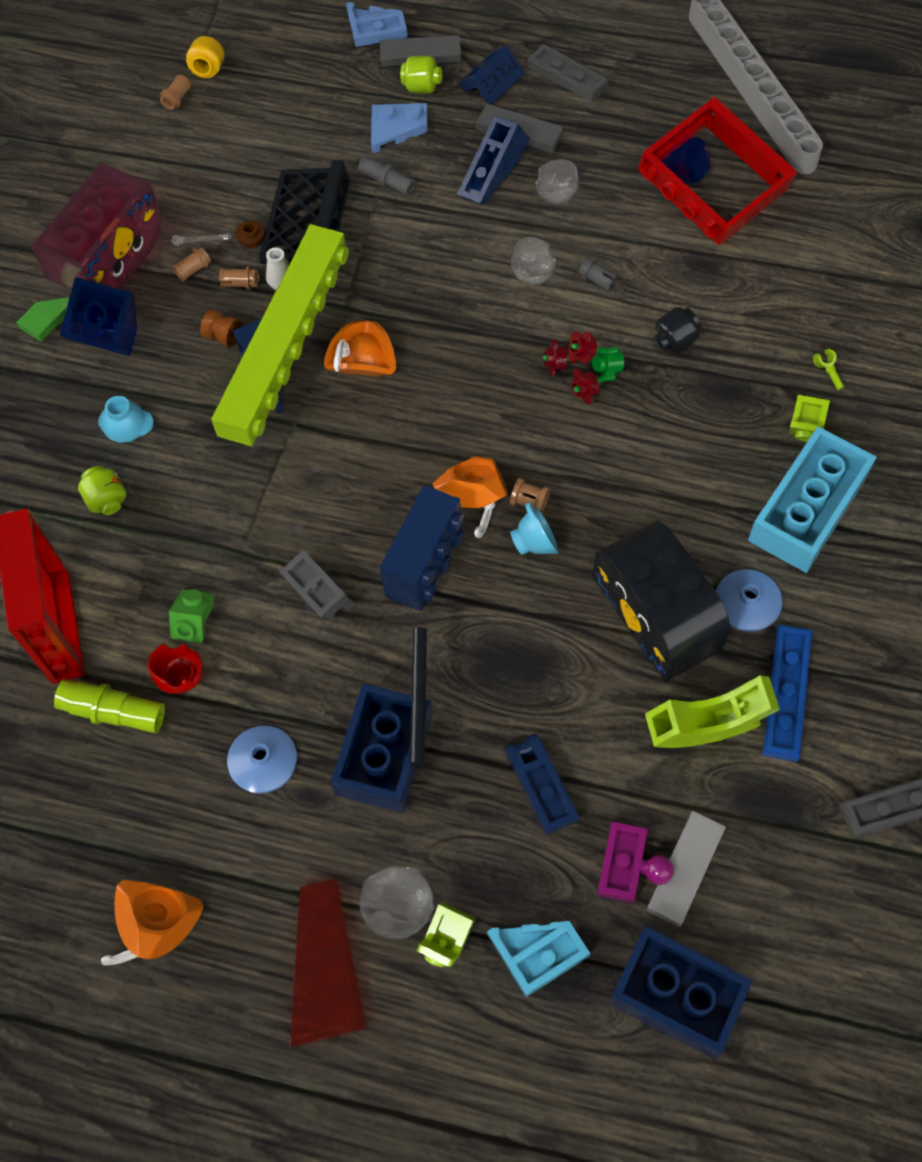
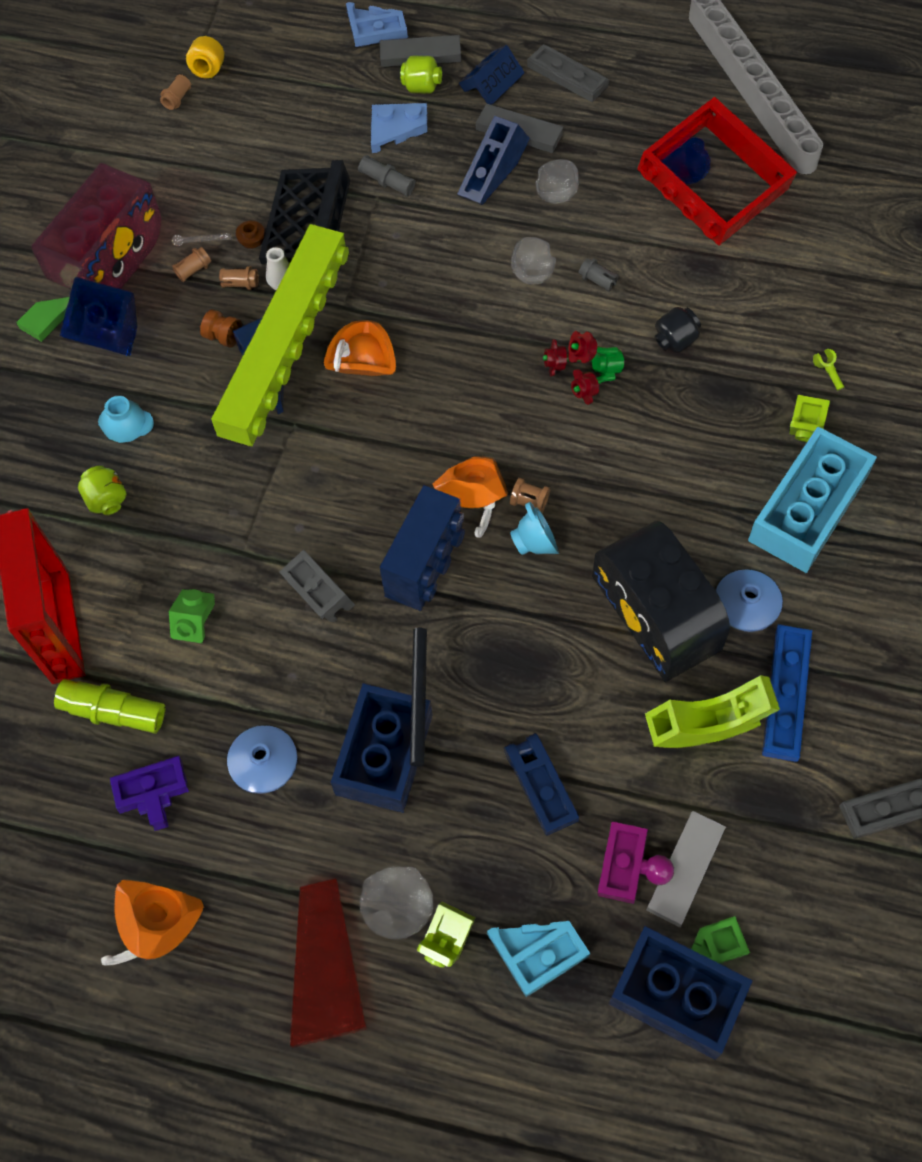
red hair [147,644,204,694] -> none
none -> dark purple hinge [110,756,189,831]
none -> bright green tile [691,916,750,964]

